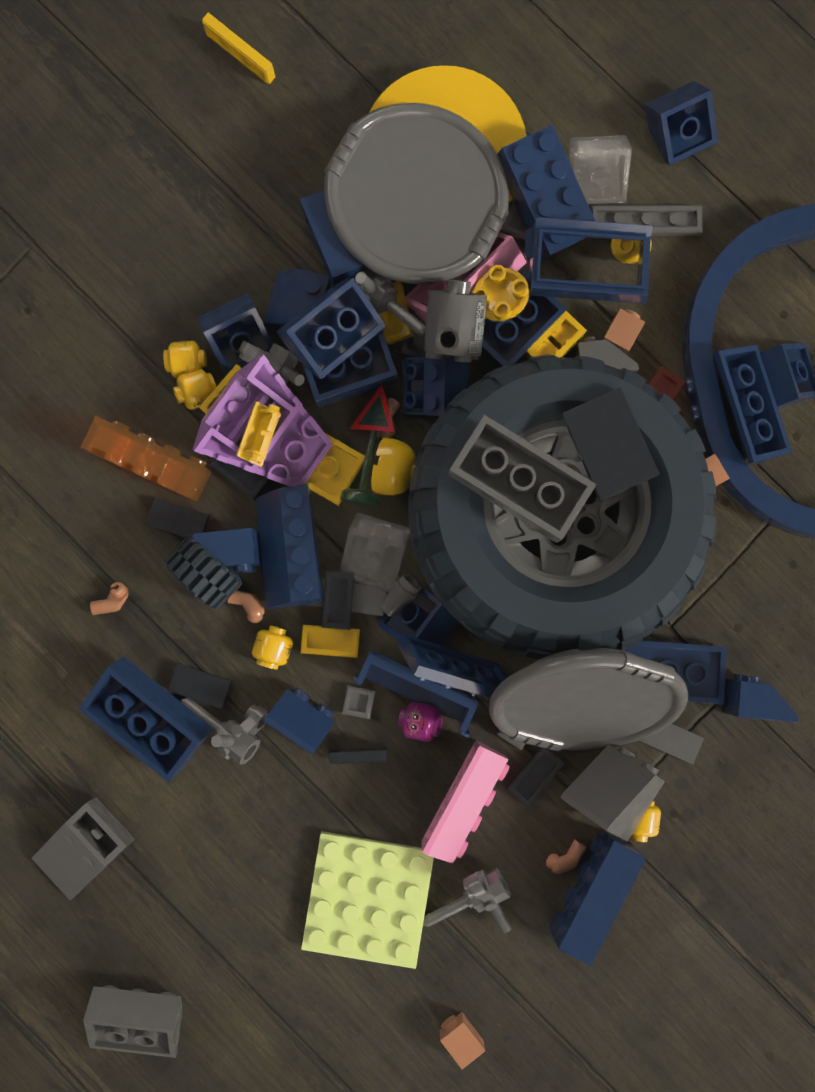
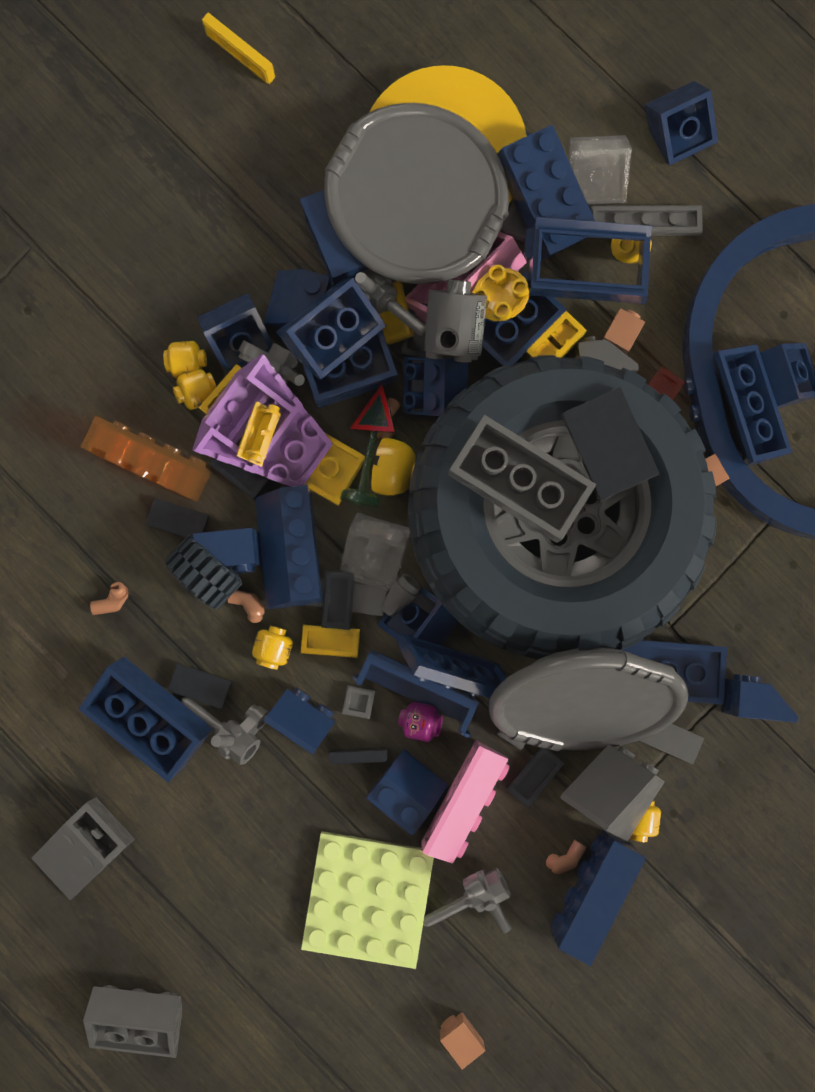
none -> dark blue slope [367,748,448,835]

